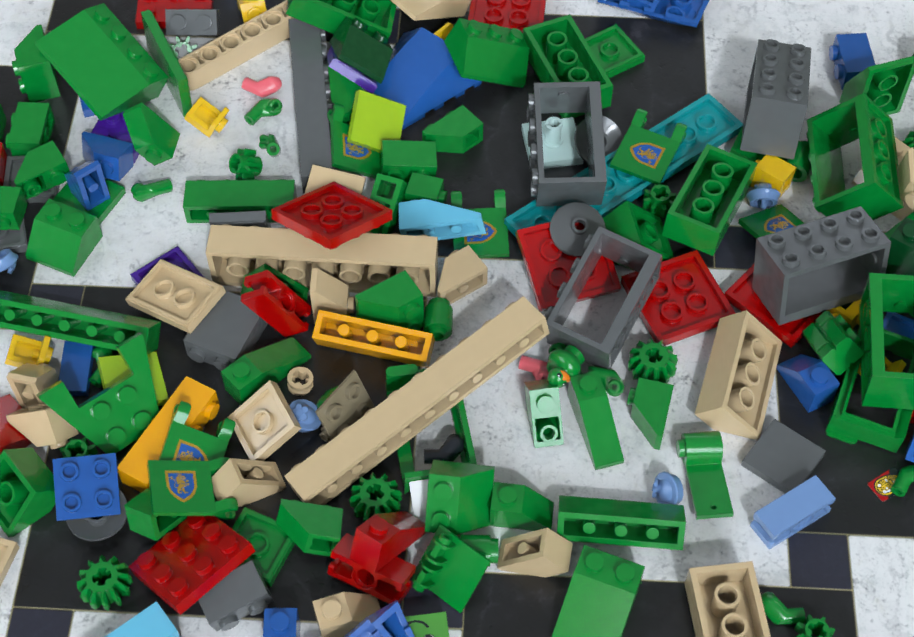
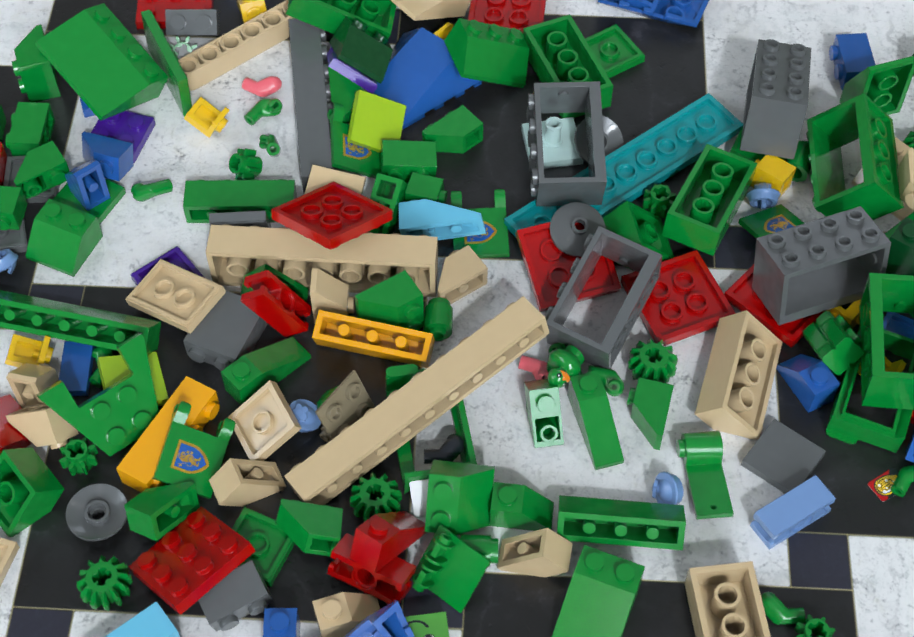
blue hinge [52,453,121,521] -> none
green slope [123,102,180,166] -> none
green flag [147,457,238,520] -> none
tan bush [287,367,313,396] -> none
green flag [610,108,687,185] -> none

